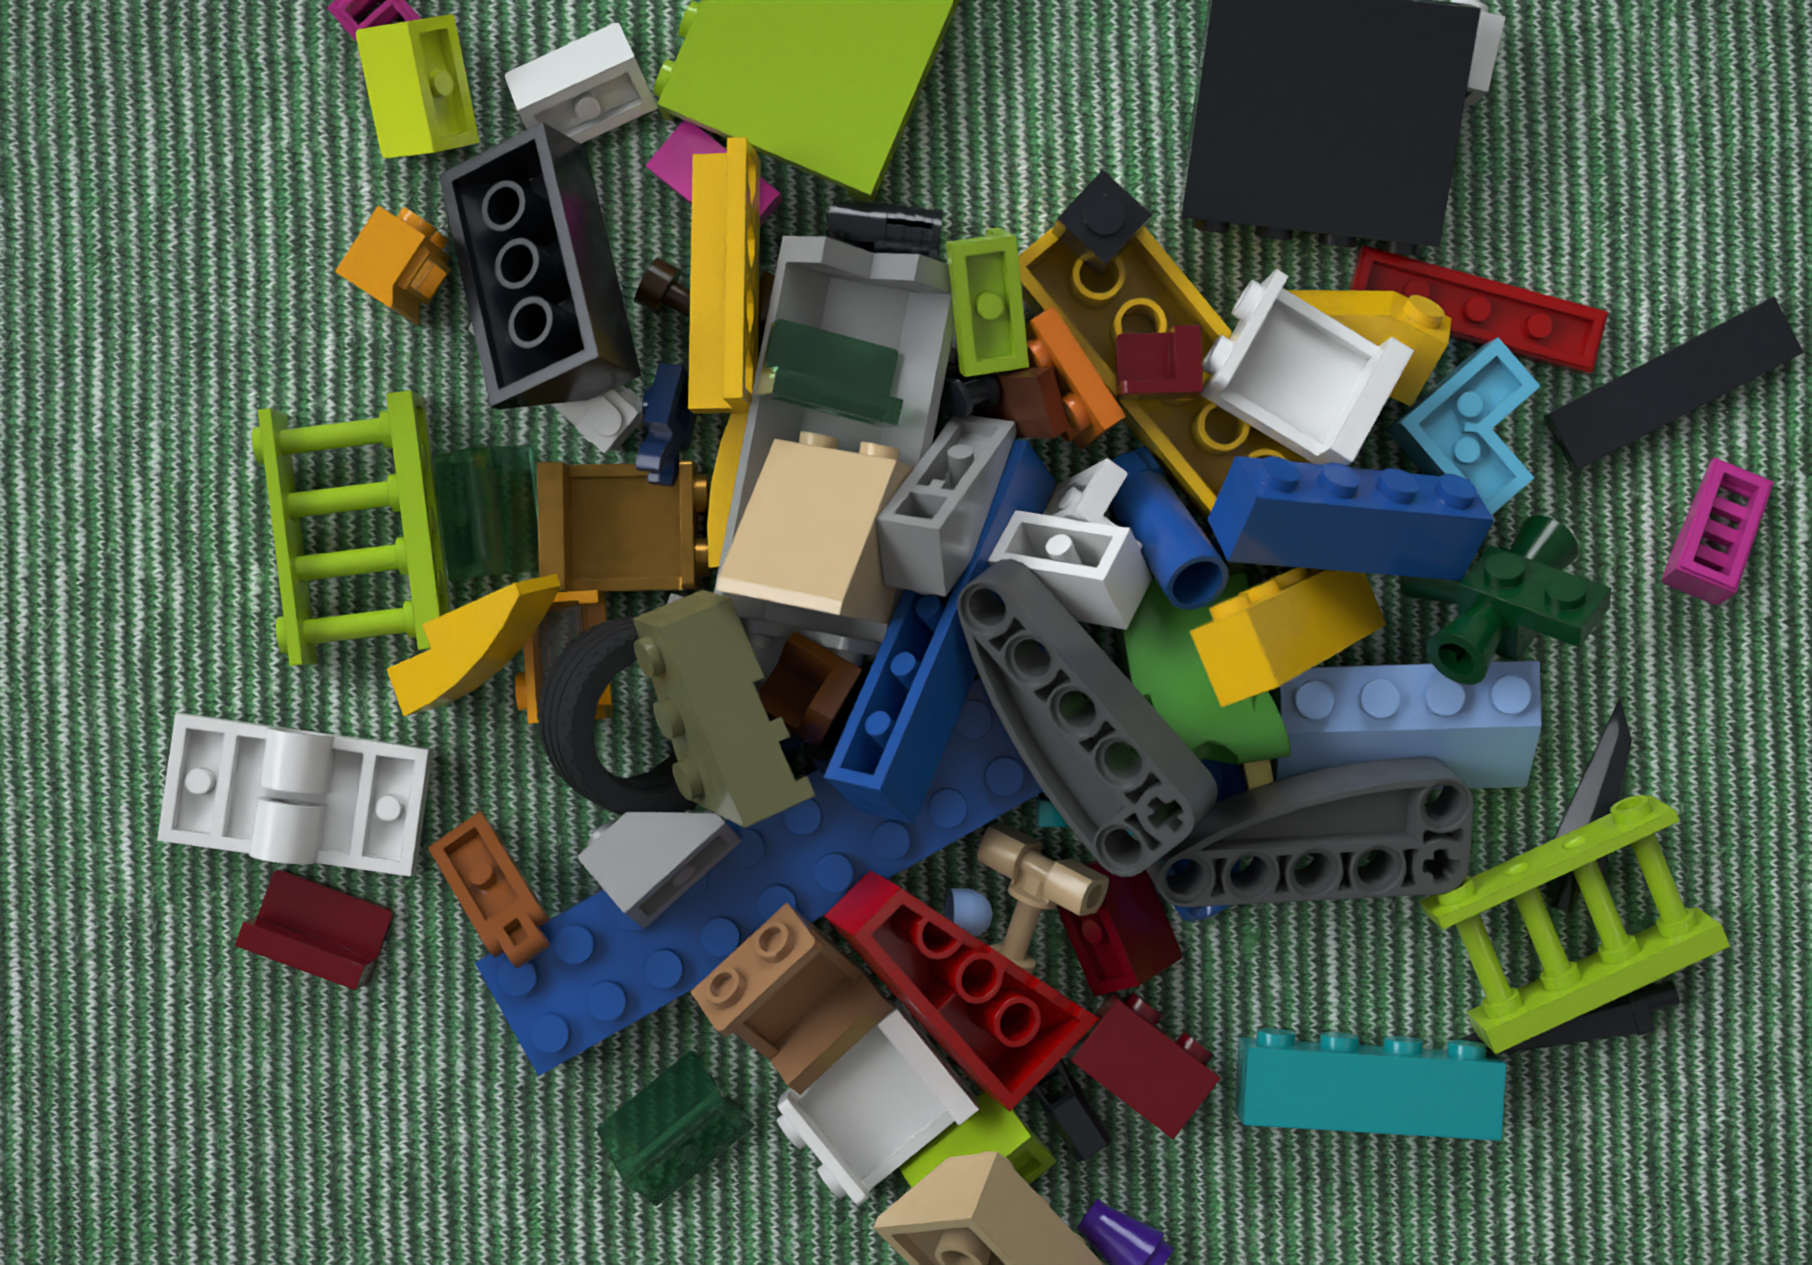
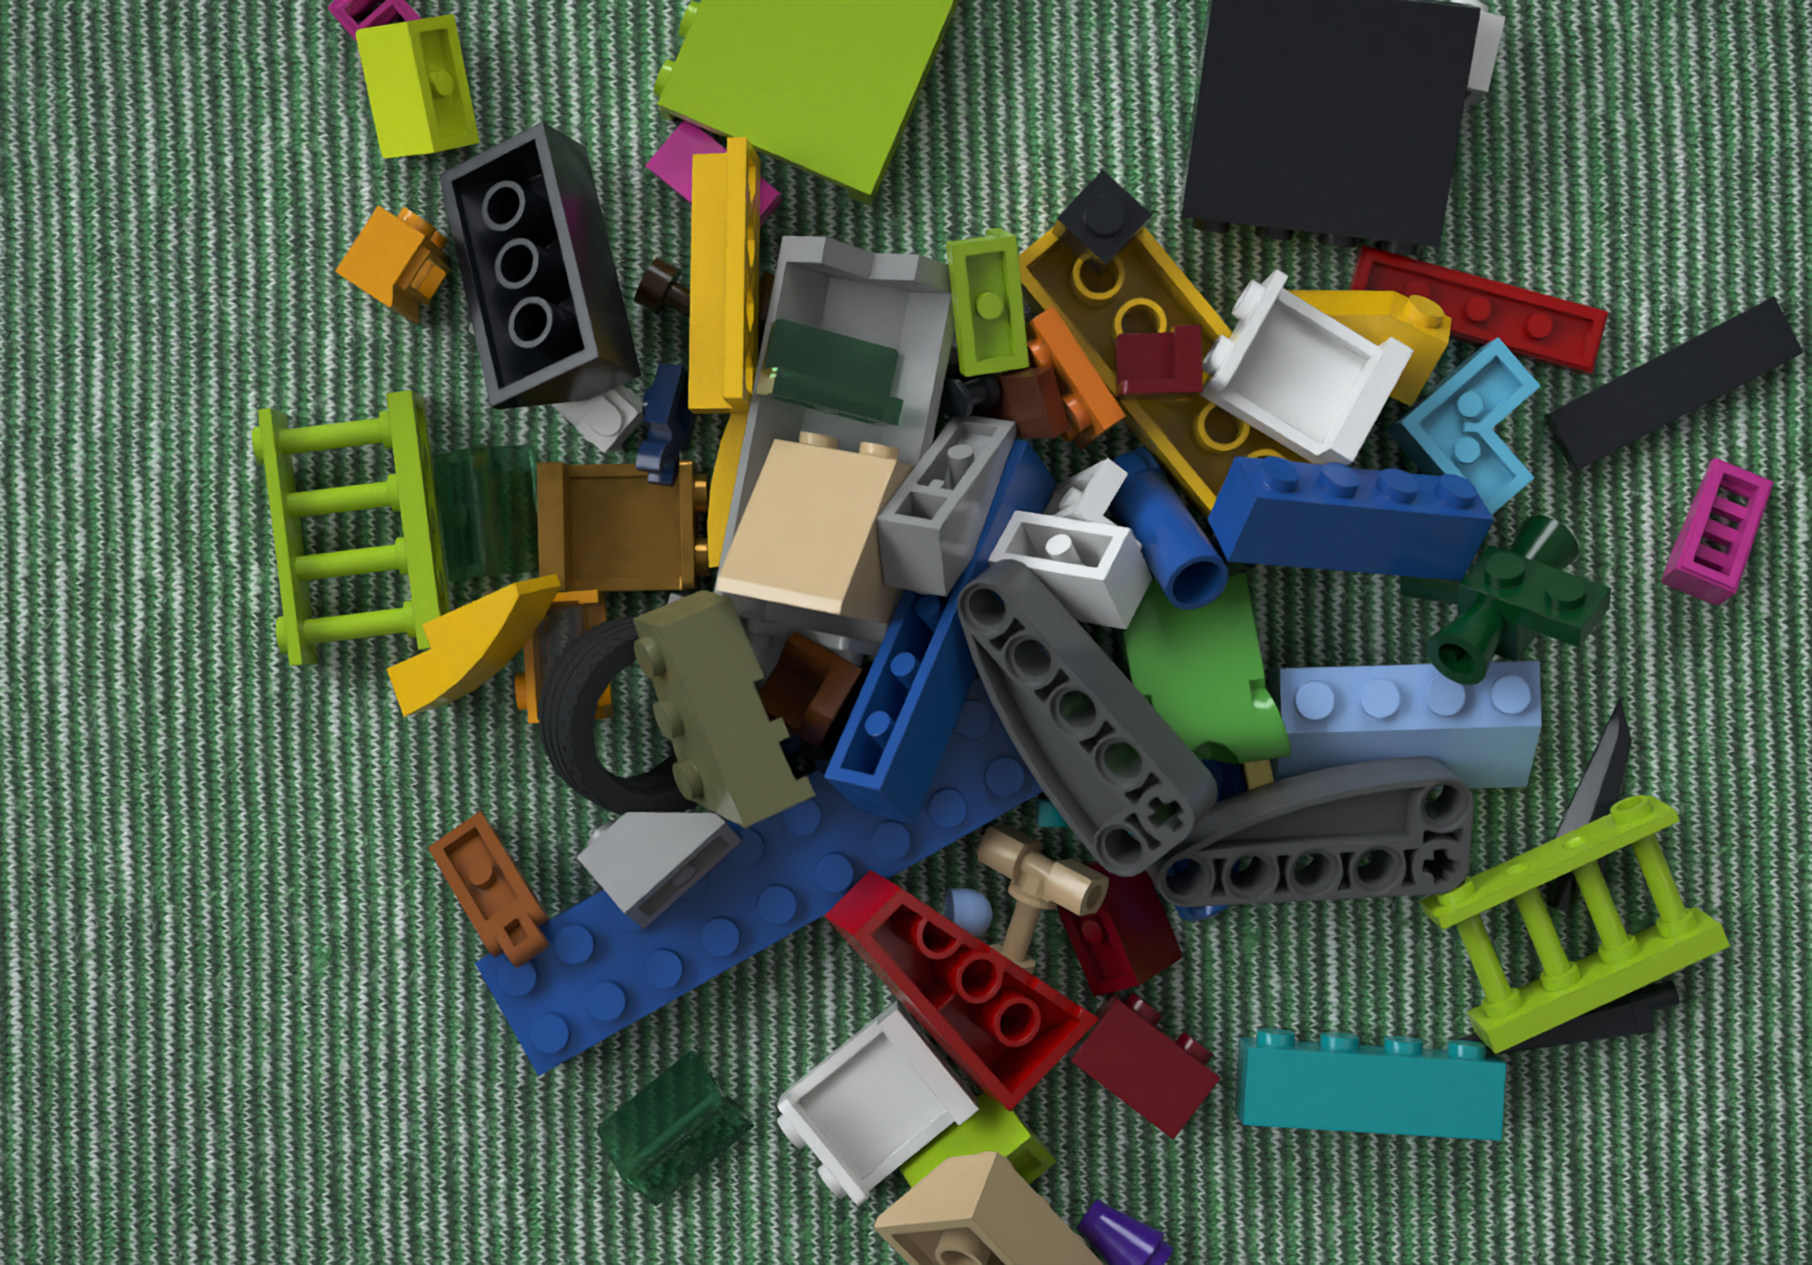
white plate [157,713,433,876] -> none
dark red panel [234,869,394,990] -> none
white panel [505,23,658,144] -> none
medium nougat panel [690,902,894,1095] -> none
black hinge [826,200,943,260] -> none
black bar [1031,1058,1113,1162] -> none
yellow brick [1190,567,1386,707] -> none

